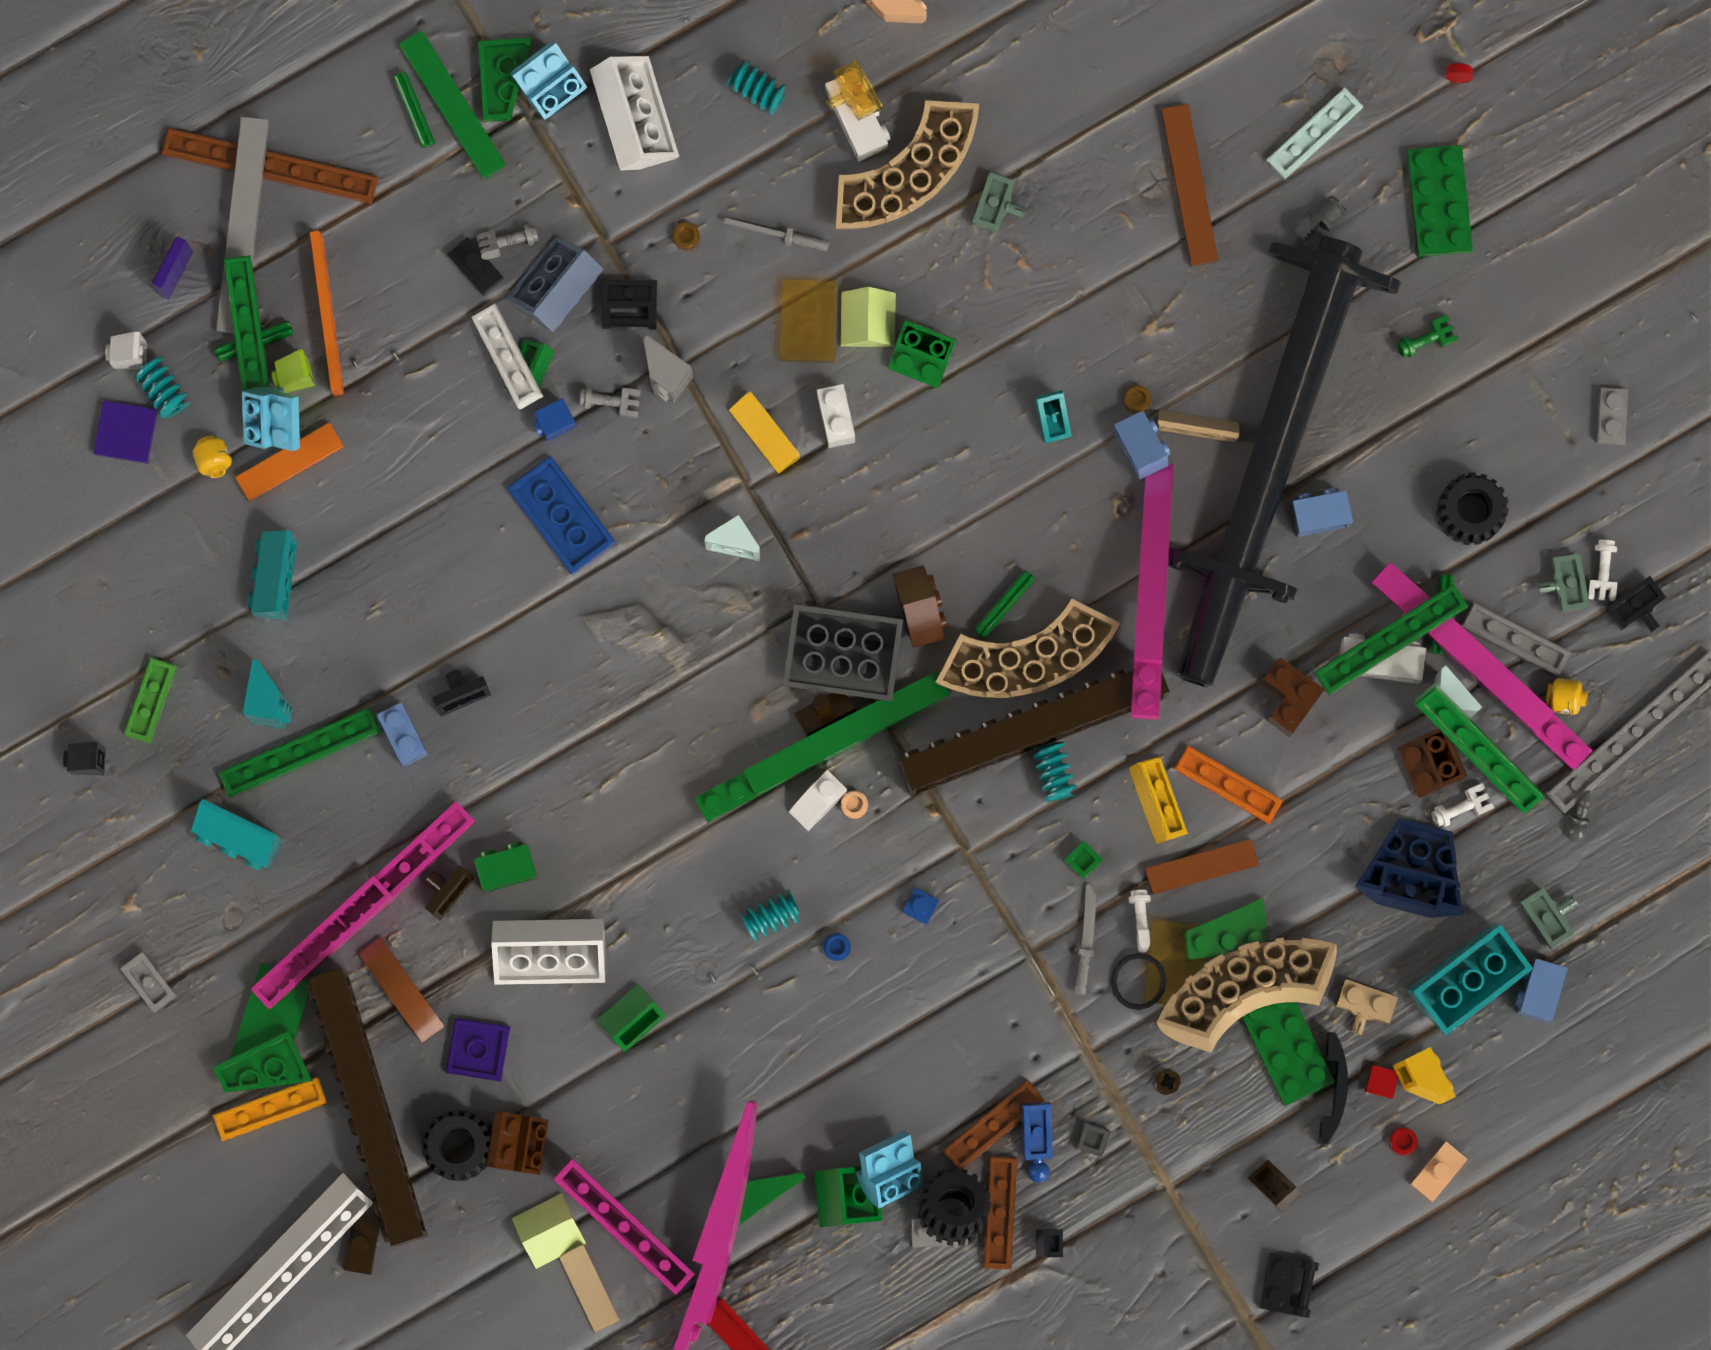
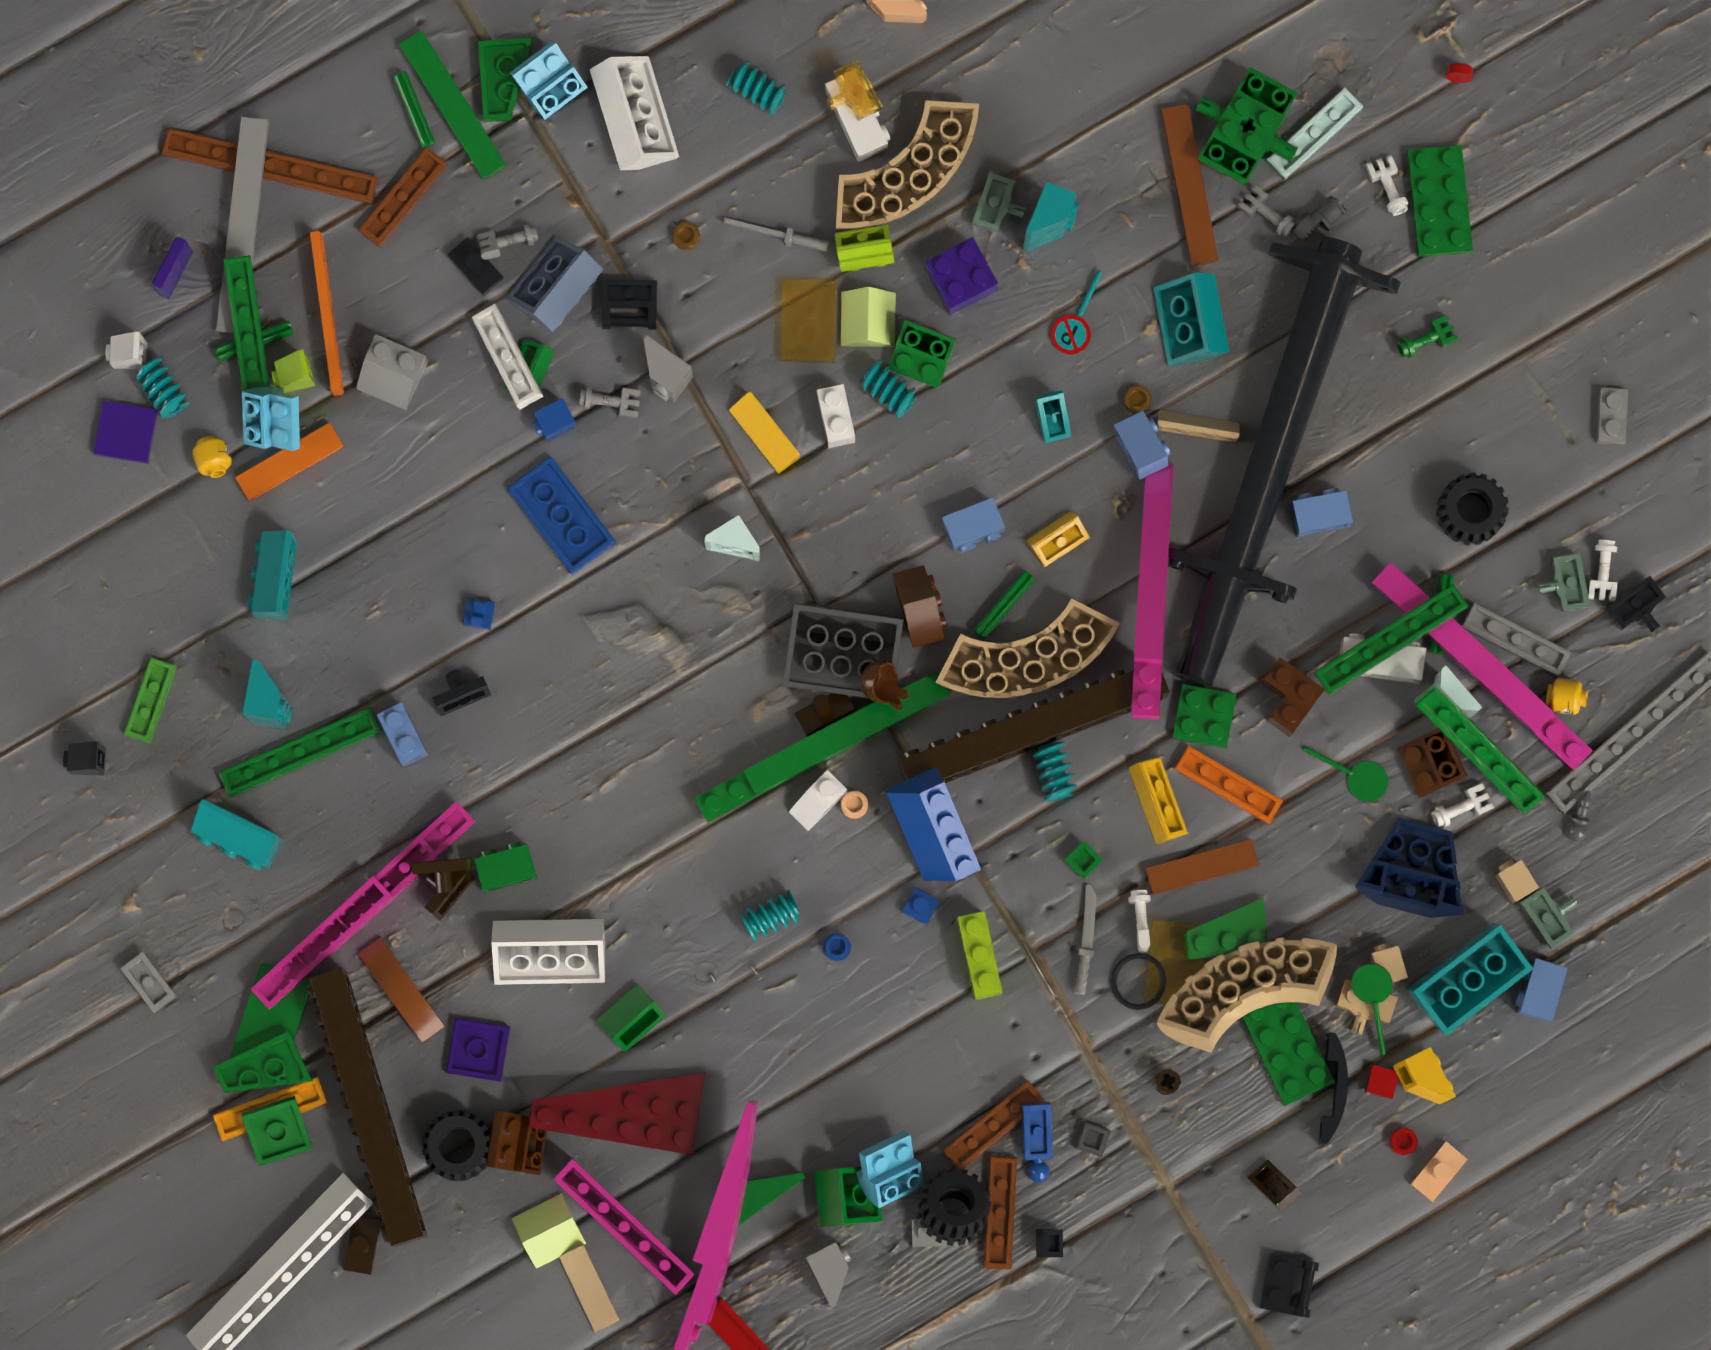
none -> green plate [242,1095,313,1166]
none -> light grey slope [356,334,428,411]
none -> dark orange tile [358,147,448,248]
none -> dark brown tile [412,857,473,893]
none -> blue tile [463,598,496,630]
none -> dark red wing [527,1072,706,1155]
none -> light grey slope [806,1242,851,1308]
none -> lime brick [835,224,895,272]
none -> teal piece [859,359,918,419]
none -> reddish brown piece [861,661,909,710]
none -> blue slope [885,767,981,881]
none -> dark purple brick [924,237,998,315]
none -> medium blue brick [942,498,1005,553]
none -> lime brick [957,911,1003,1000]
none -> teal slope [1023,182,1080,251]
none -> yellow slope [1027,511,1090,567]
none -> piece [1050,270,1102,355]
none -> teal slope [1153,273,1230,366]
none -> green plate [1172,684,1237,749]
none -> green slope [1195,67,1299,186]
none -> light grey hinge [1236,184,1296,237]
none -> green piece [1303,746,1388,802]
none -> green piece [1351,963,1393,1055]
none -> white hinge [1365,155,1408,216]
none -> tan brick [1369,943,1408,983]
none -> tan brick [1495,859,1539,904]

